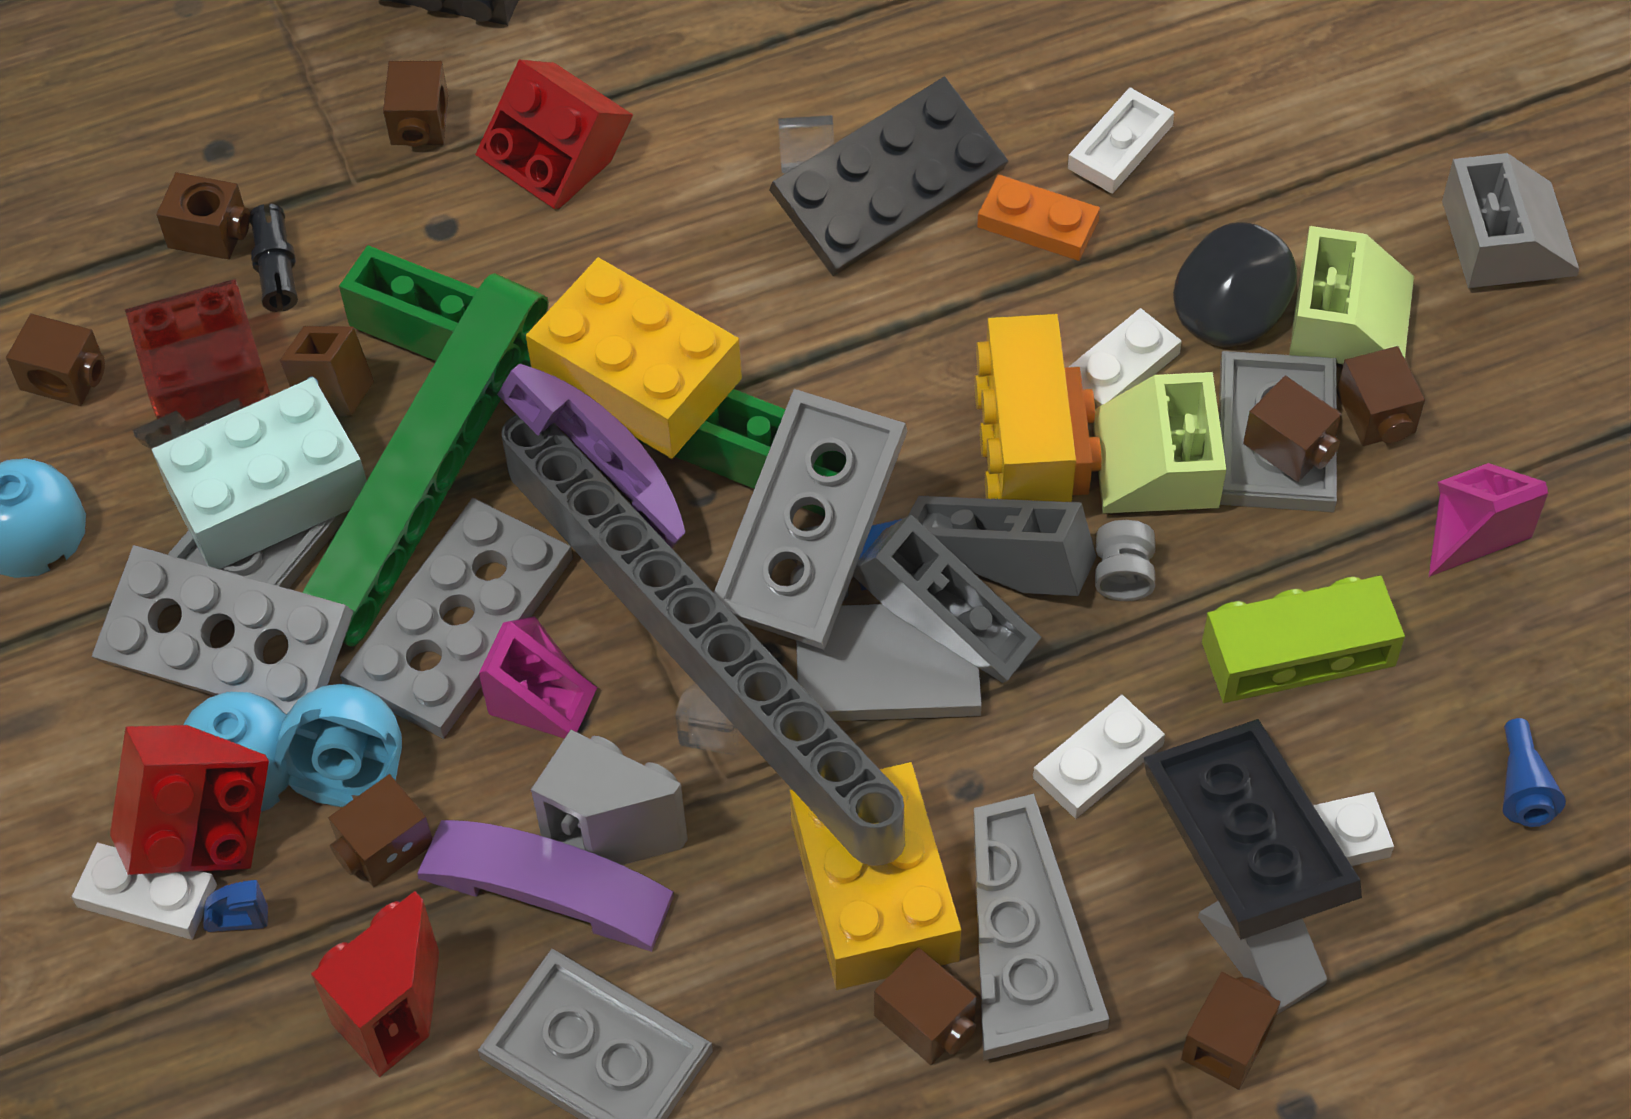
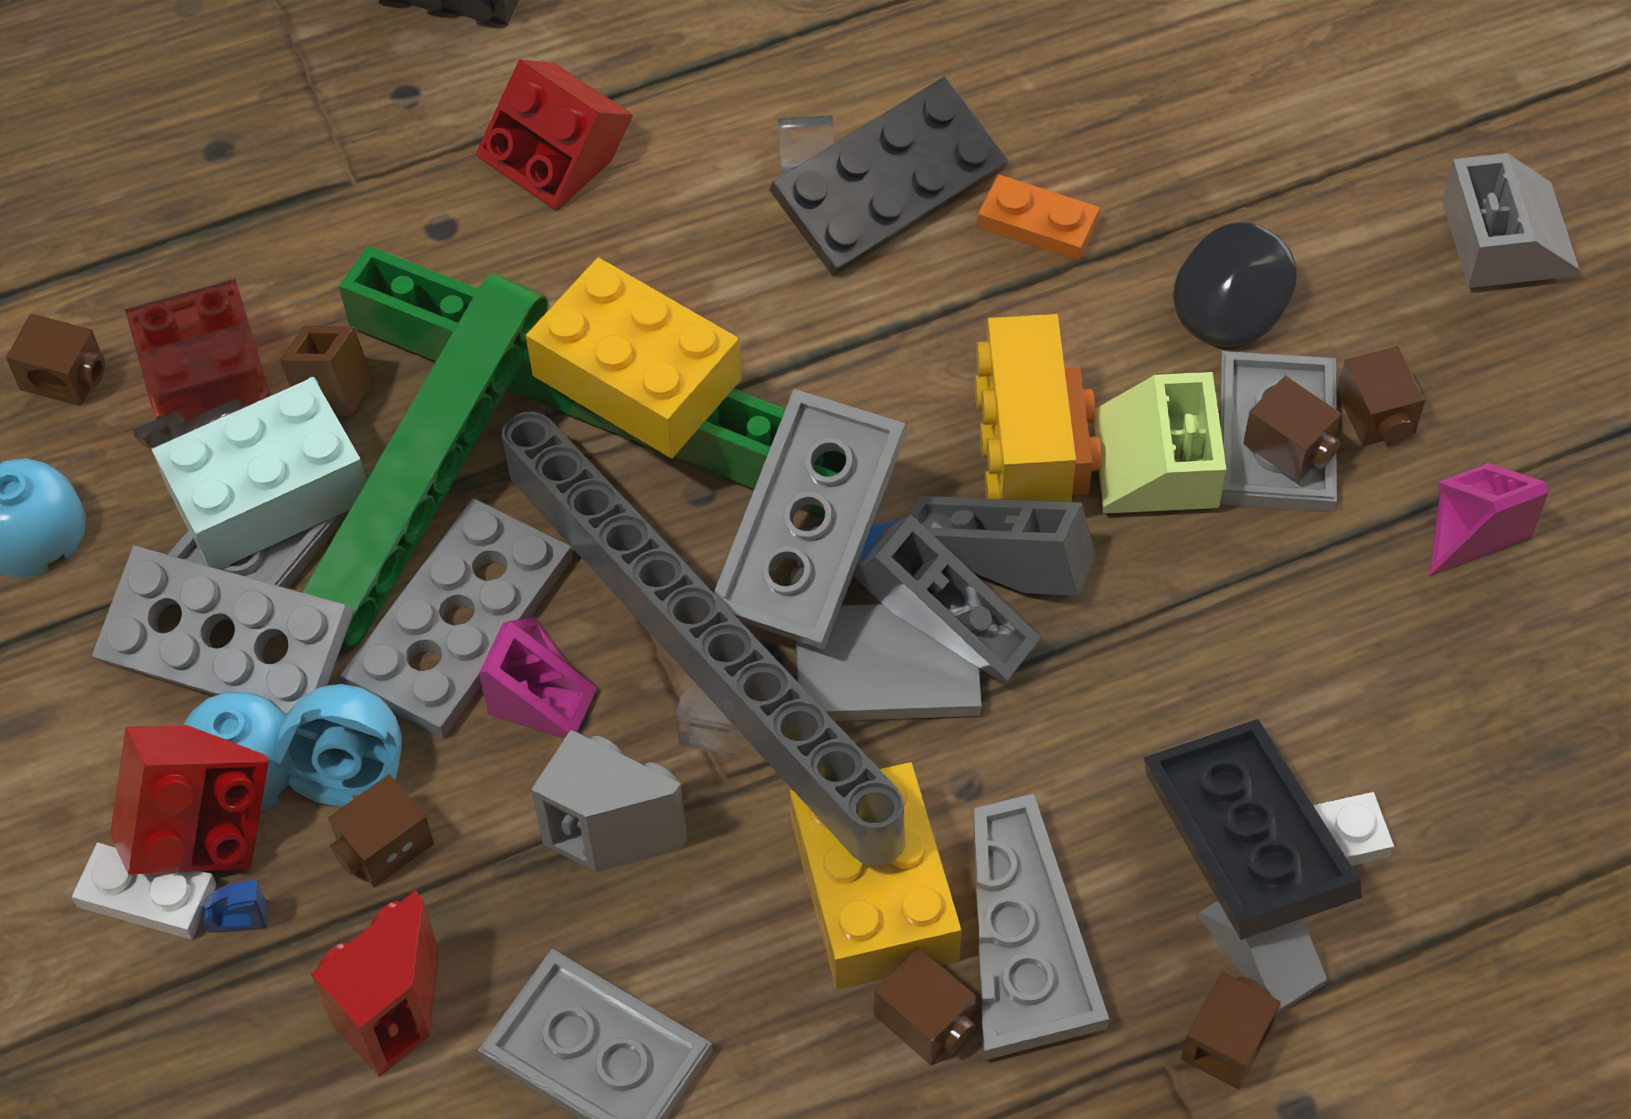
reddish brown brick [156,172,250,260] -> none
black pin [249,204,298,312] -> none
reddish brown brick [383,61,449,147] -> none
medium lavender slope [417,820,674,952] -> none
medium lavender slope [497,364,685,549] -> none
white plate [1033,695,1165,819] -> none
white plate [1068,88,1175,194] -> none
white plate [1069,308,1182,409] -> none
light grey wheel [1095,520,1155,601] -> none
lime brick [1202,576,1405,703] -> none
yellowish green slope [1289,226,1414,364] -> none
blue cone [1503,718,1566,827] -> none

